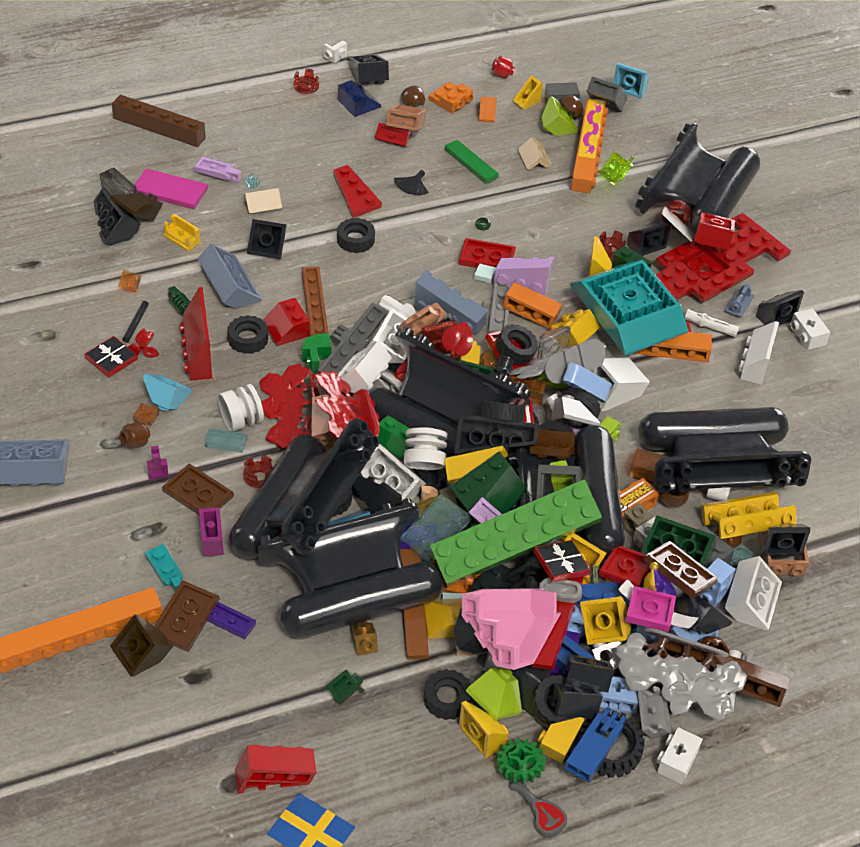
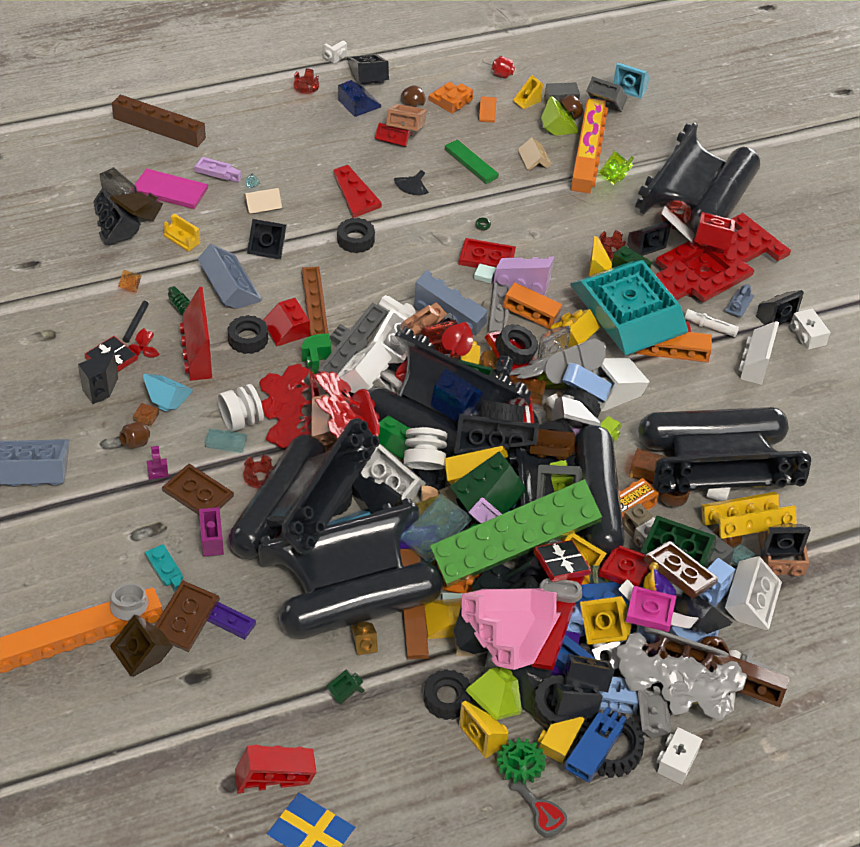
none -> black slope [78,350,118,404]
none -> light grey piece [110,583,148,620]
none -> clear blue slope [431,368,483,423]

